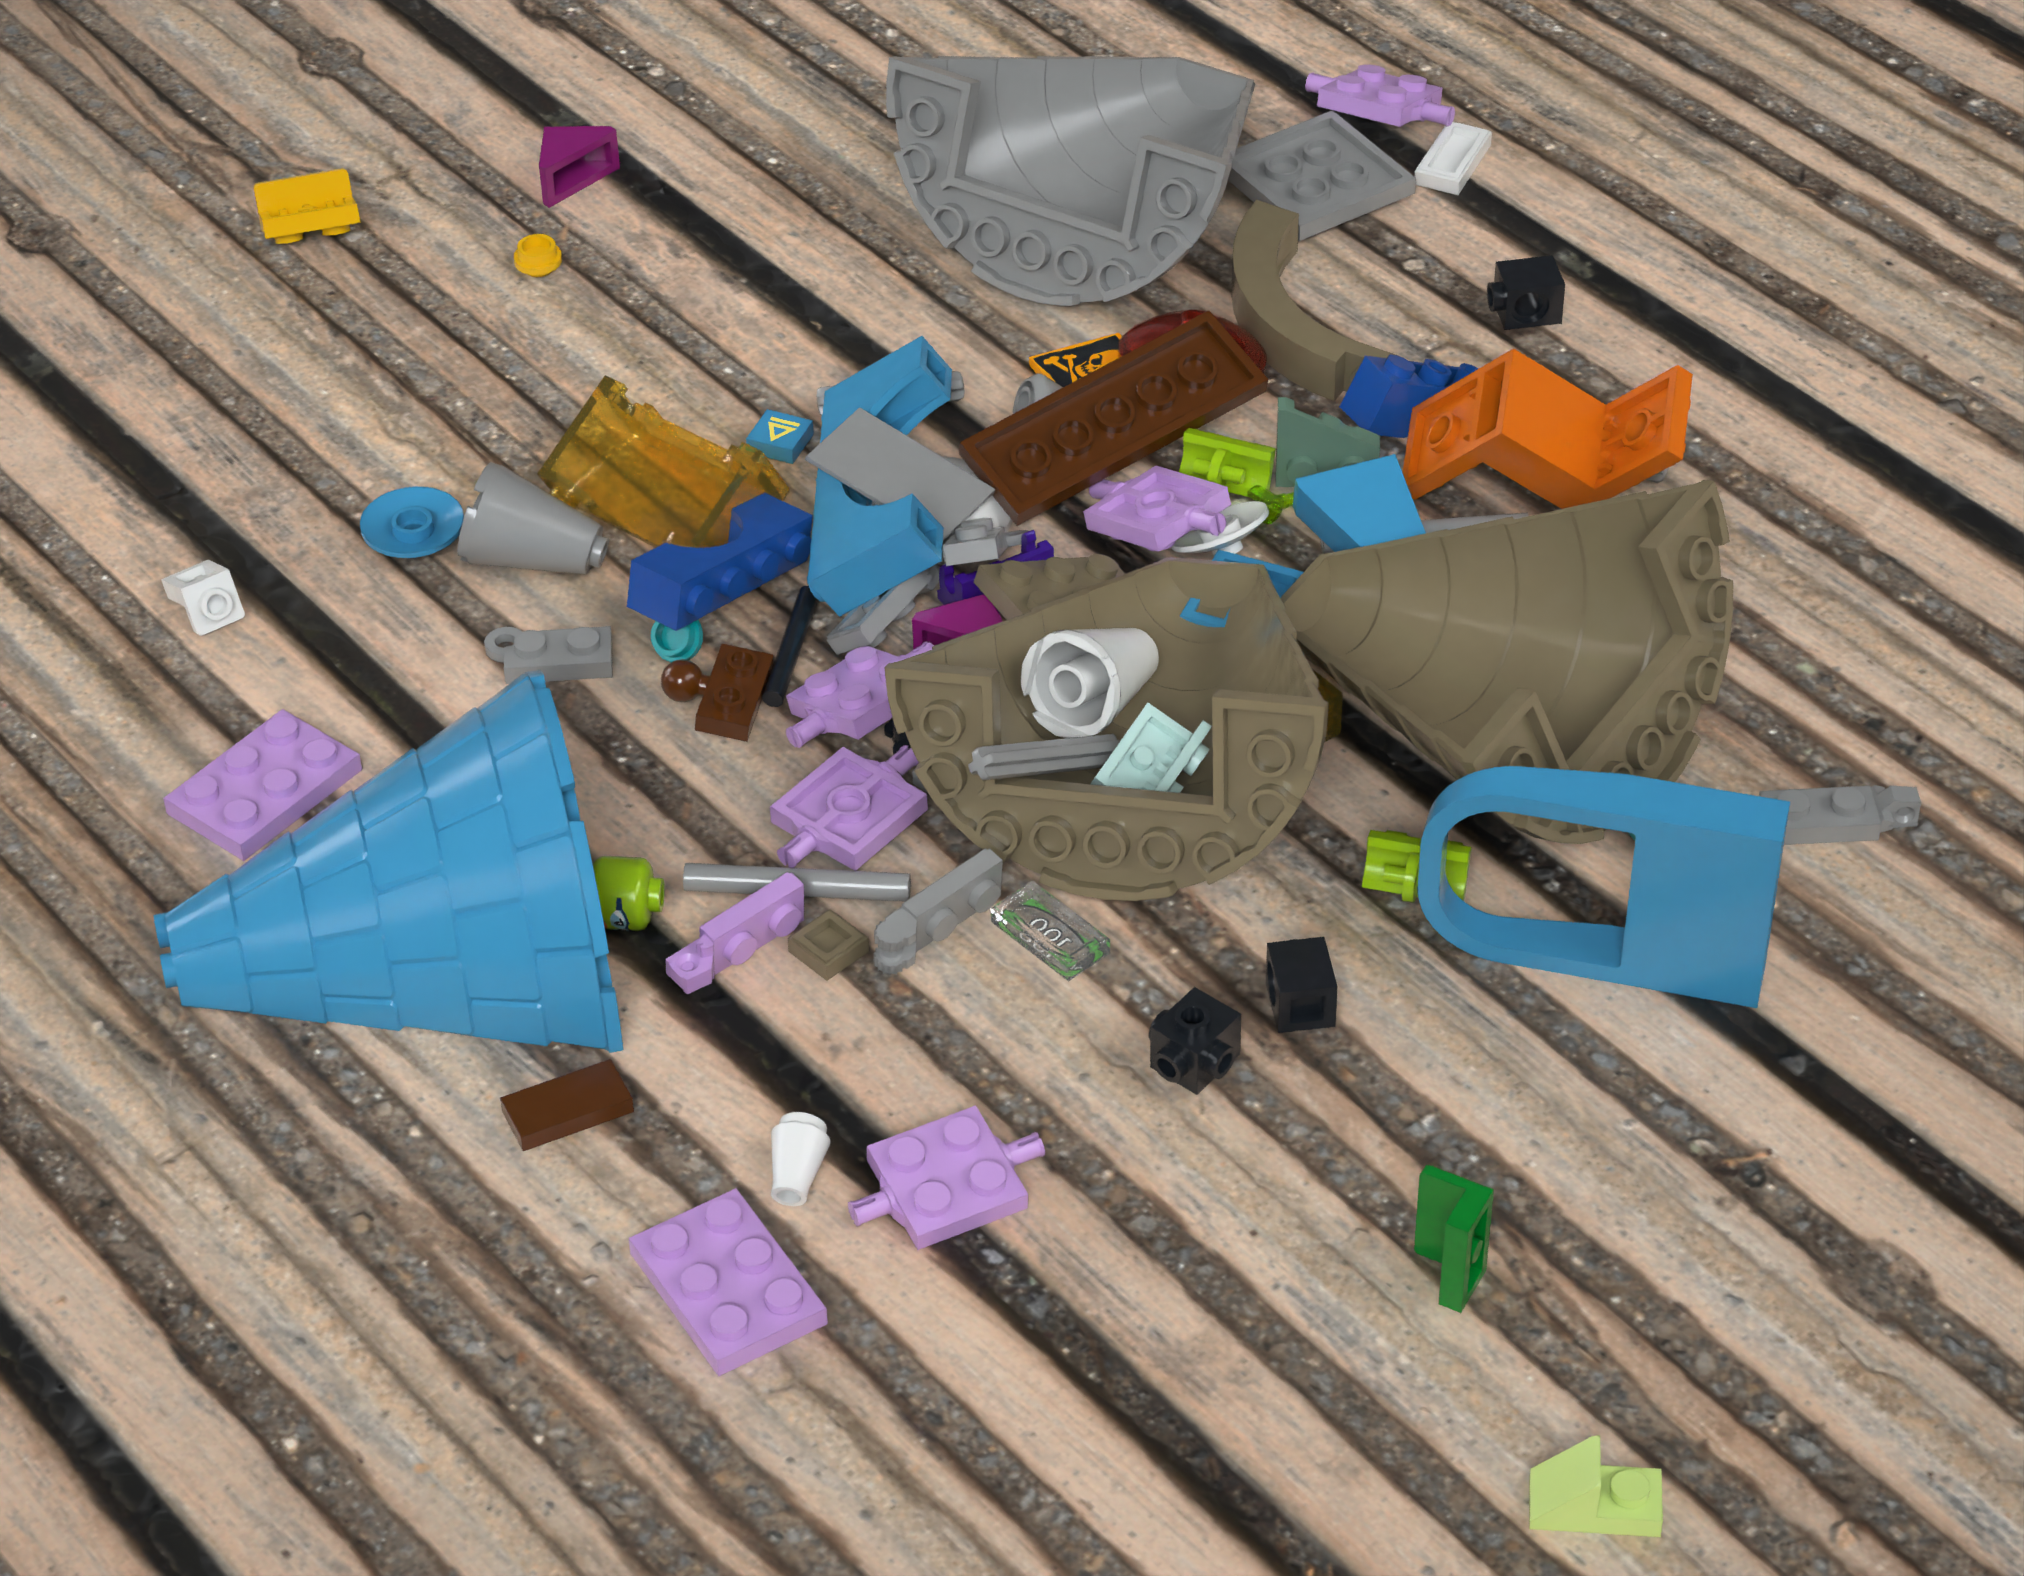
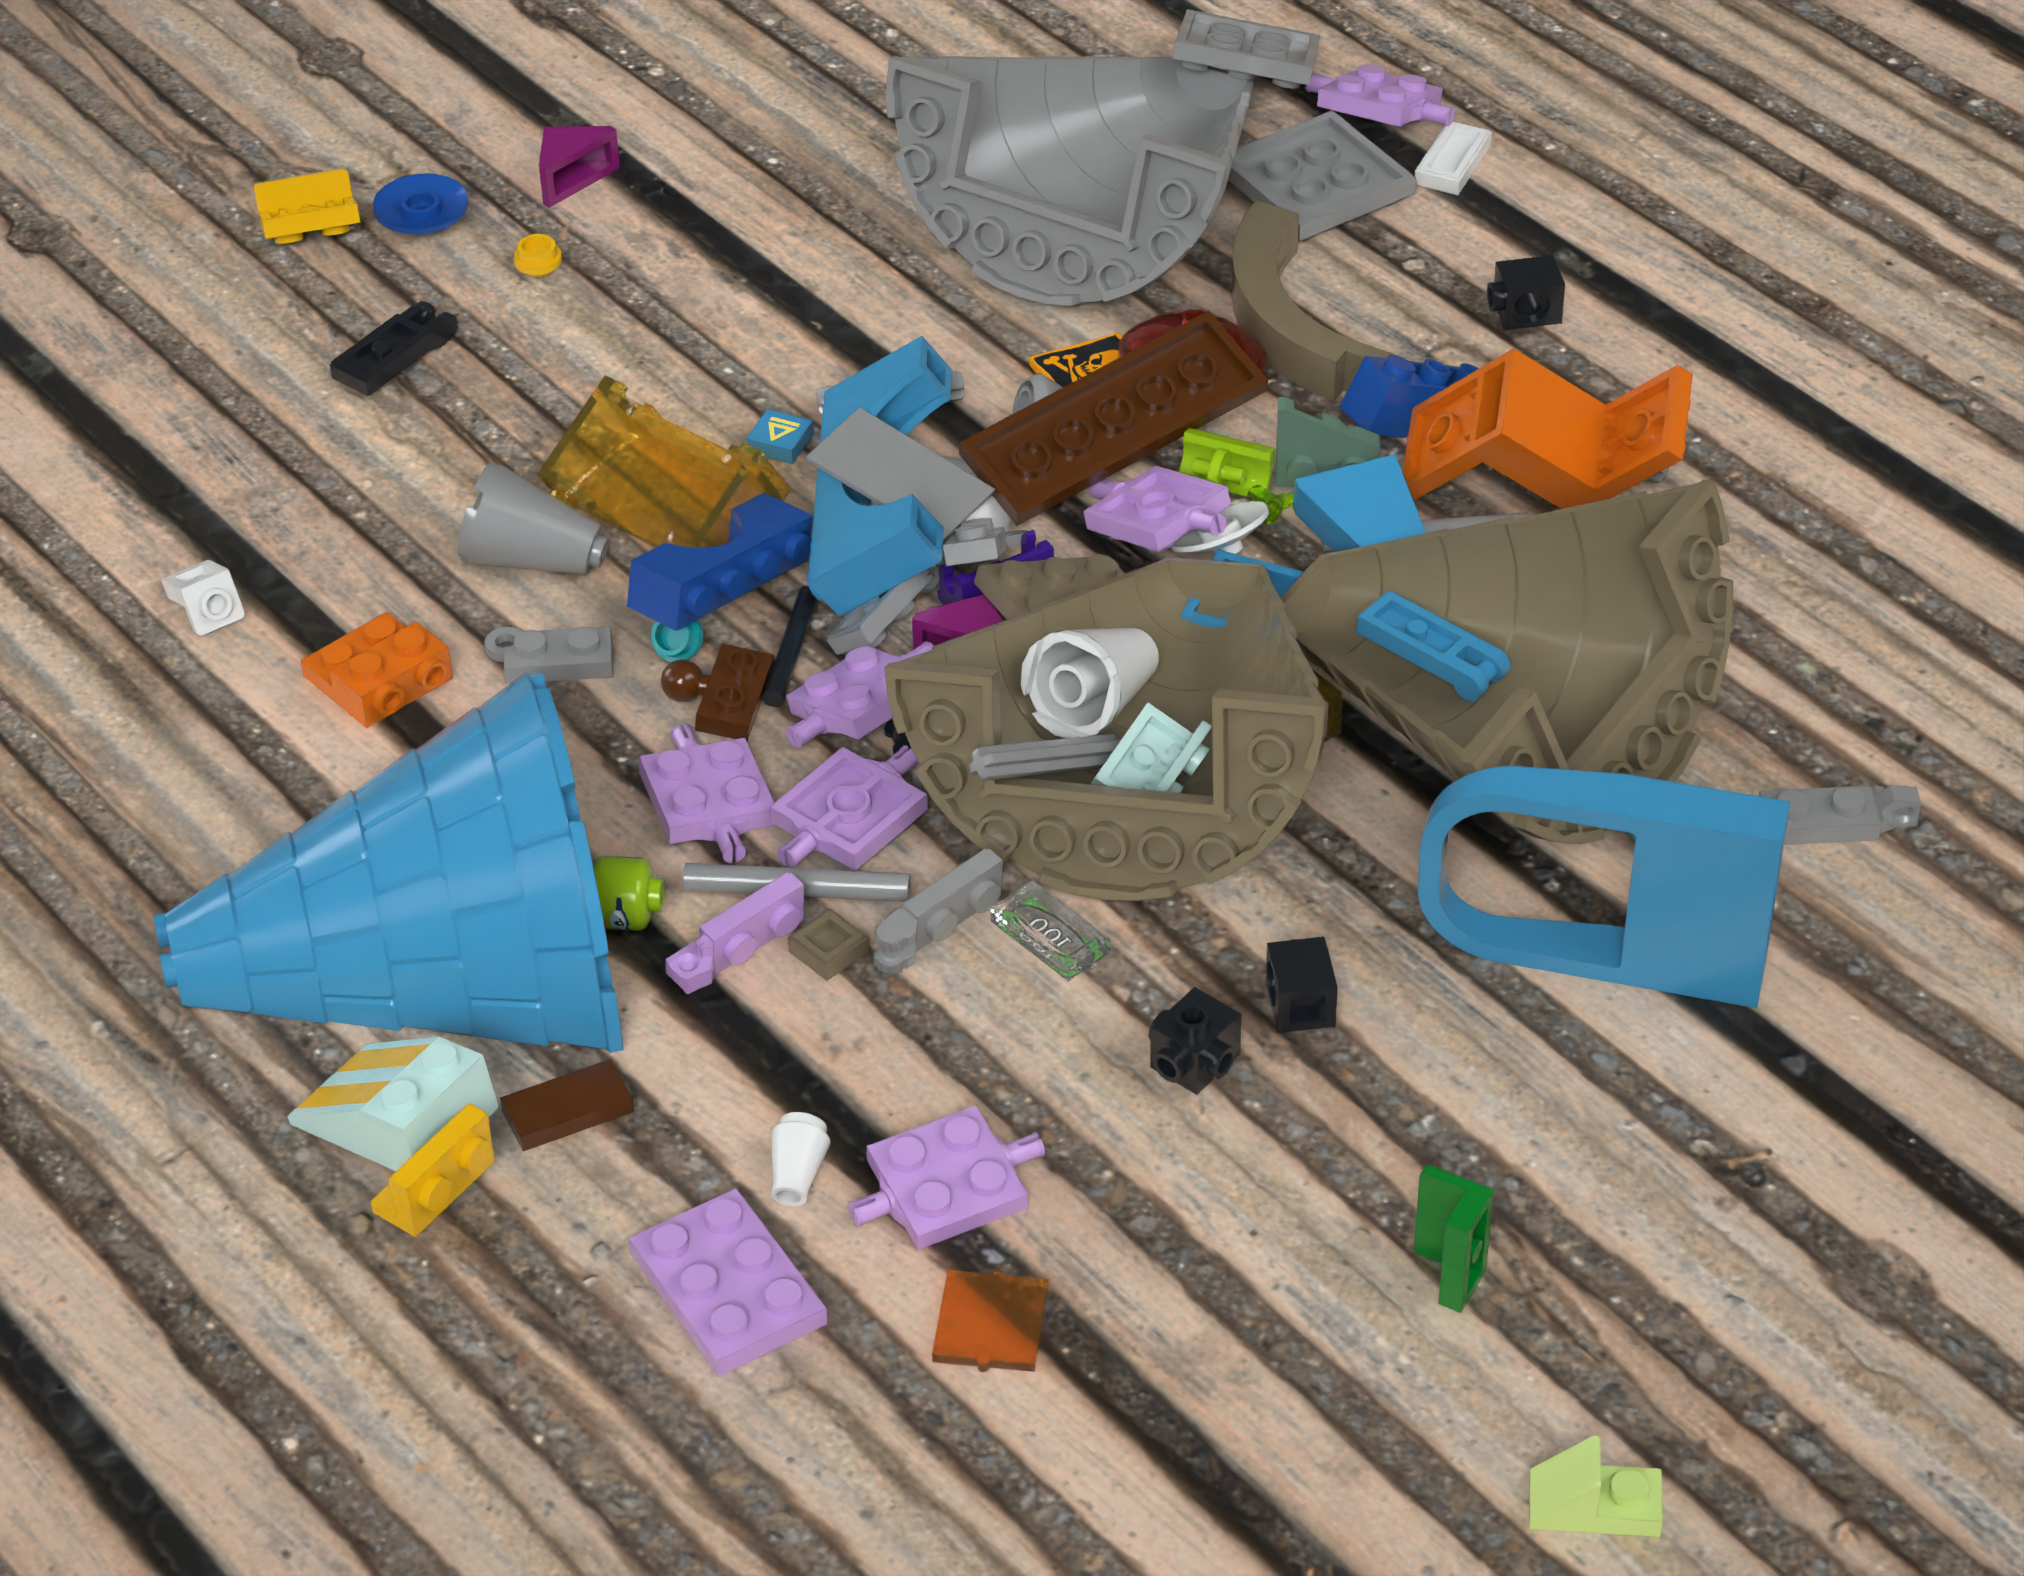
lavender plate [163,709,362,861] -> none
dark azure dish [360,486,464,558] -> none
lime hips [1362,830,1471,903] -> none
none -> light aqua slope [287,1037,499,1171]
none -> orange plate [301,612,453,729]
none -> black hinge [330,301,458,396]
none -> yellow bracket [371,1103,495,1237]
none -> blue dish [373,173,469,234]
none -> lavender plate [639,724,775,863]
none -> clear orange piece [932,1270,1049,1372]
none -> light grey plate [1172,9,1320,89]
none -> dark azure plate [1356,590,1511,702]

